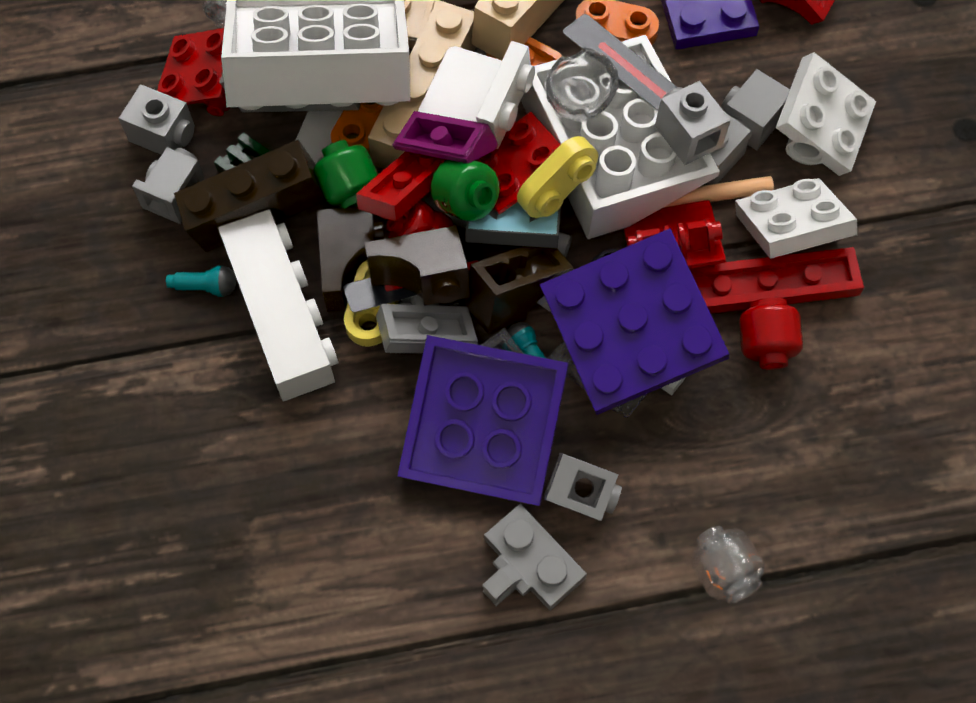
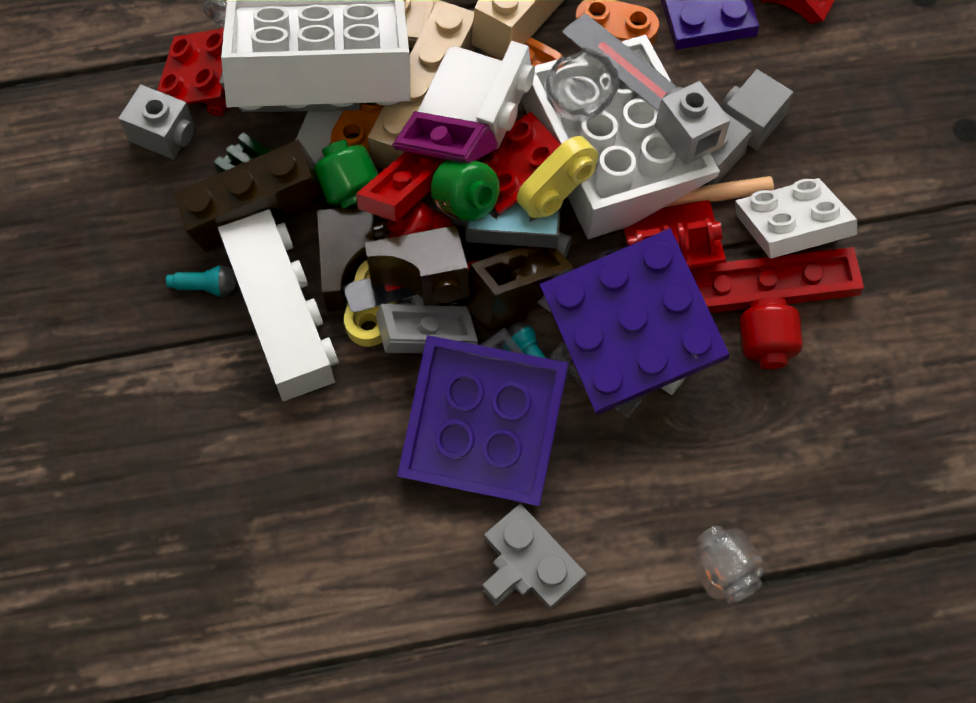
light grey brick [132,147,205,224] -> none
light grey brick [543,453,622,521] -> none
white plate [776,52,876,176] -> none

